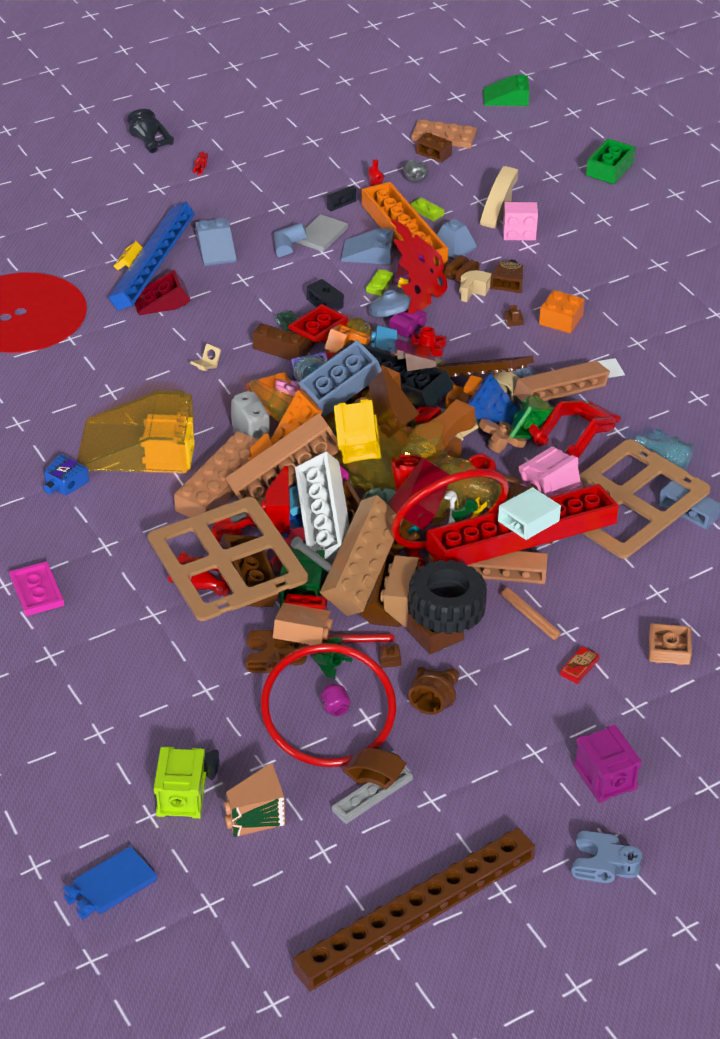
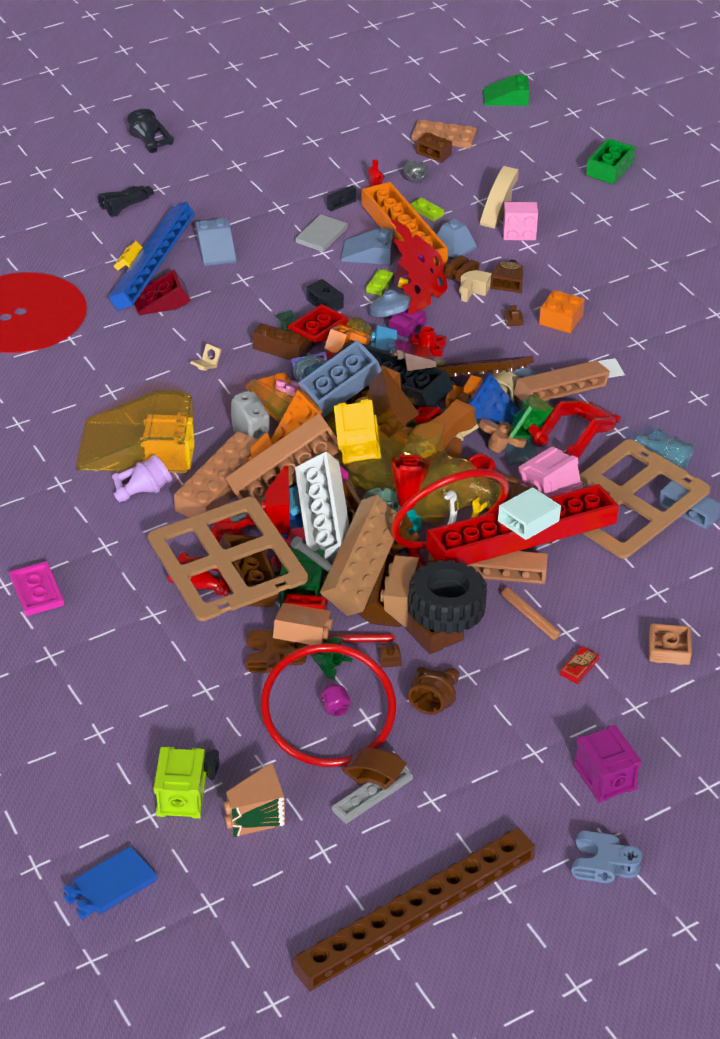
blue torso [43,454,89,495] -> none
red pin [193,151,208,175] -> none
sand blue brick [274,222,307,258] -> none
dark red slope [388,457,451,530] -> none
dark green piece [452,498,478,522] -> none
none -> black piece [98,186,154,217]
none -> lavender piece [112,455,173,503]
none -> clear light blue piece [504,439,537,465]

